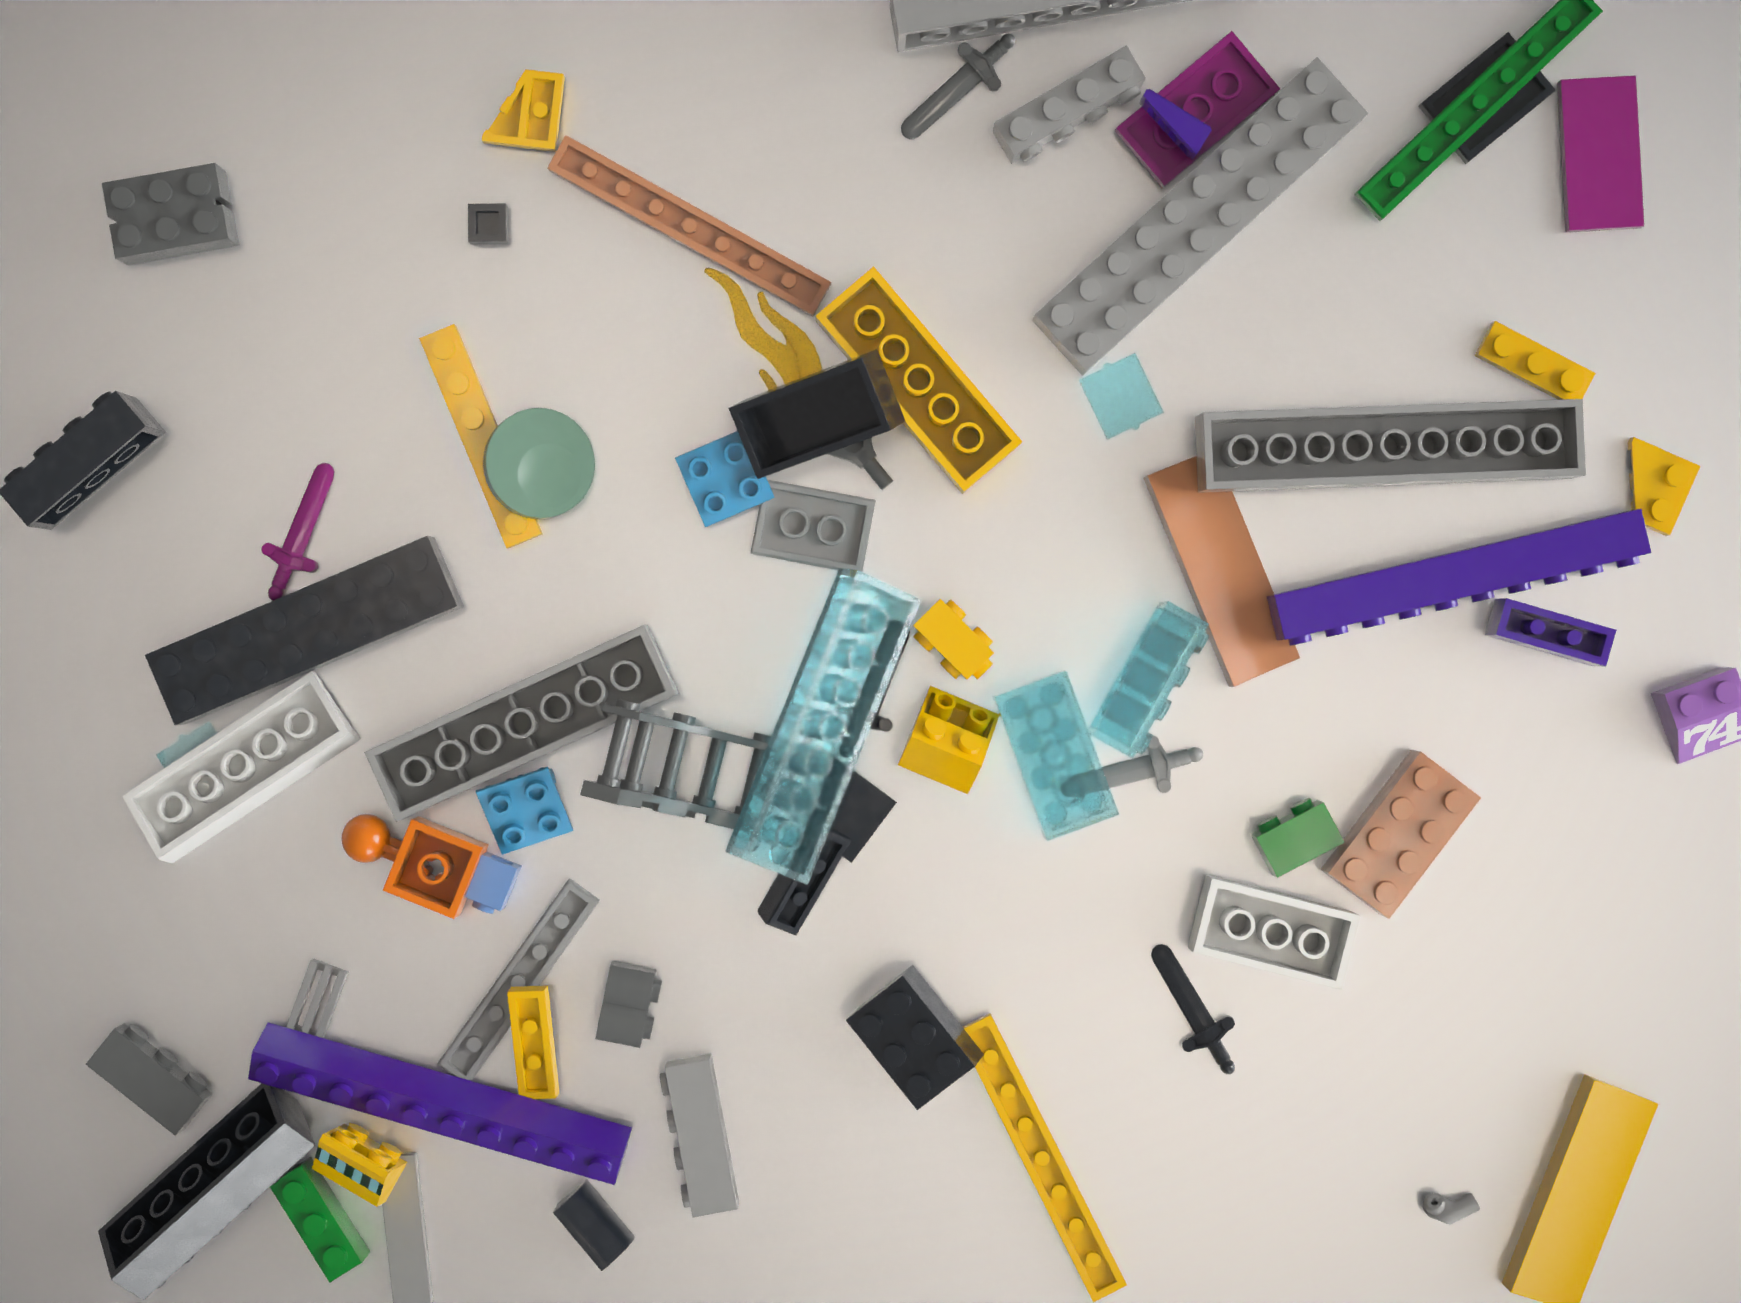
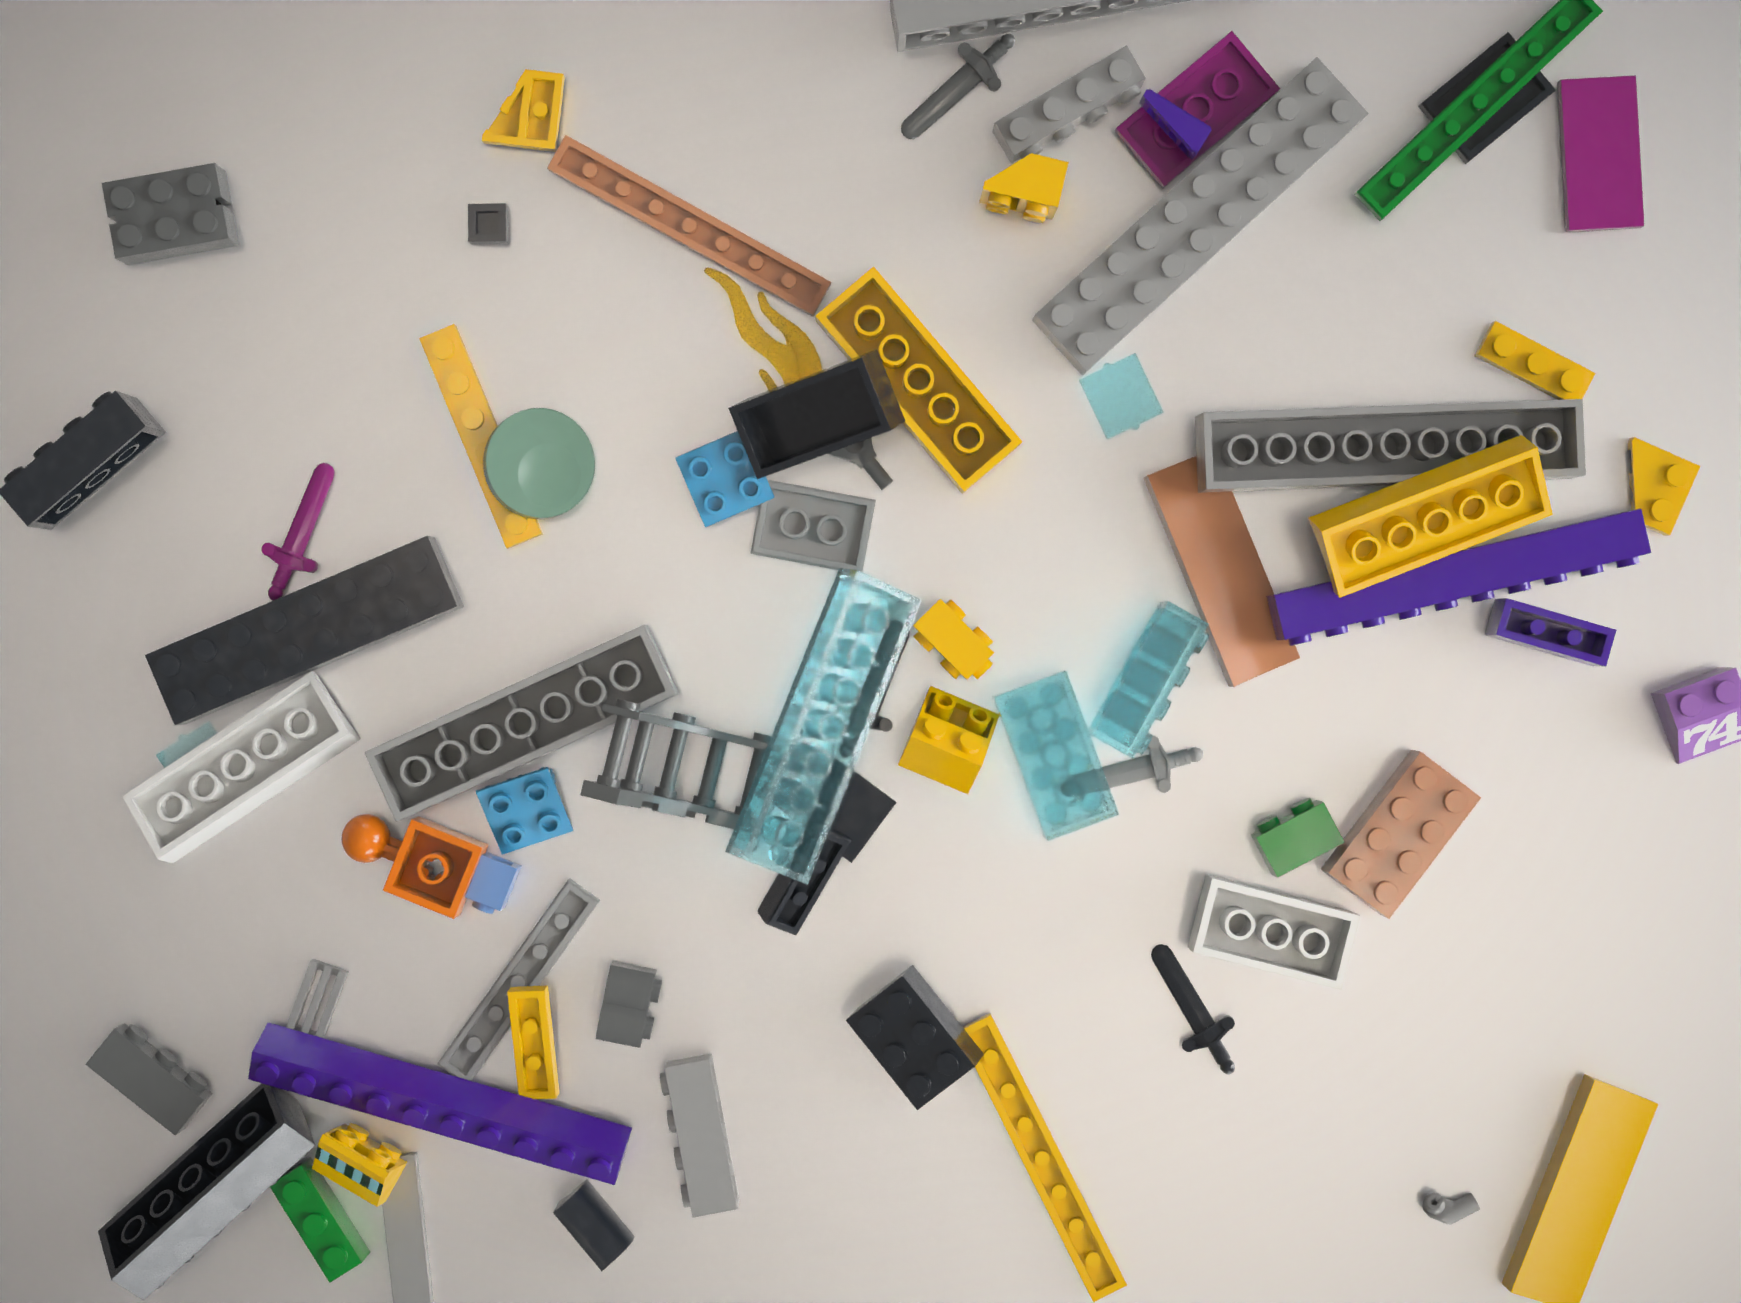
none -> yellow slope [979,153,1069,223]
none -> yellow arch [1308,435,1553,598]

